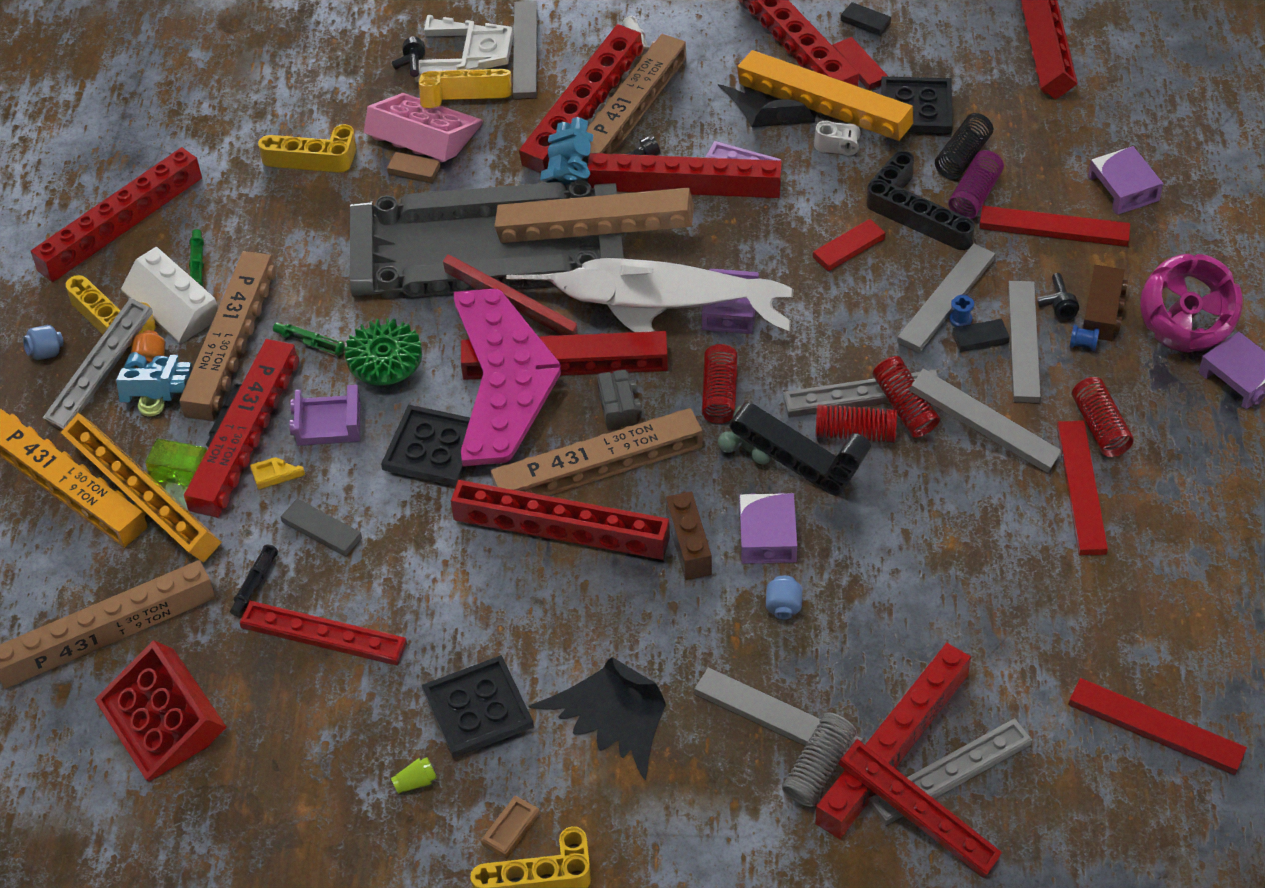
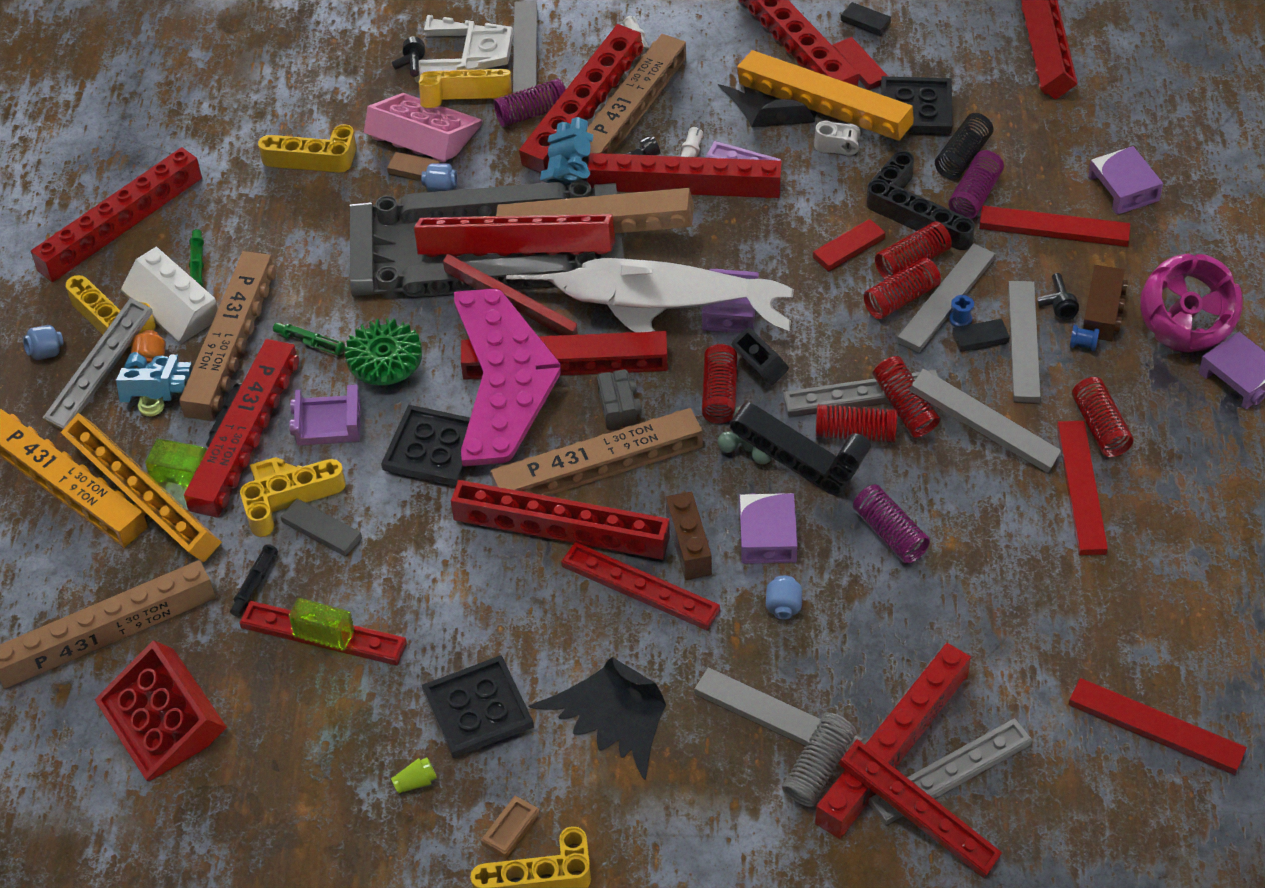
none -> yellow beam [240,459,346,537]
none -> clear neon green brick [289,597,355,651]
none -> red brick [414,214,615,257]
none -> medium blue head [421,163,457,192]
none -> magenta piece [493,78,566,127]
none -> red tile [561,542,720,631]
none -> white pin [681,127,703,157]
none -> black brick [731,327,789,386]
none -> magenta piece [853,484,930,563]
none -> red piece [864,257,941,319]
none -> red piece [875,221,952,281]

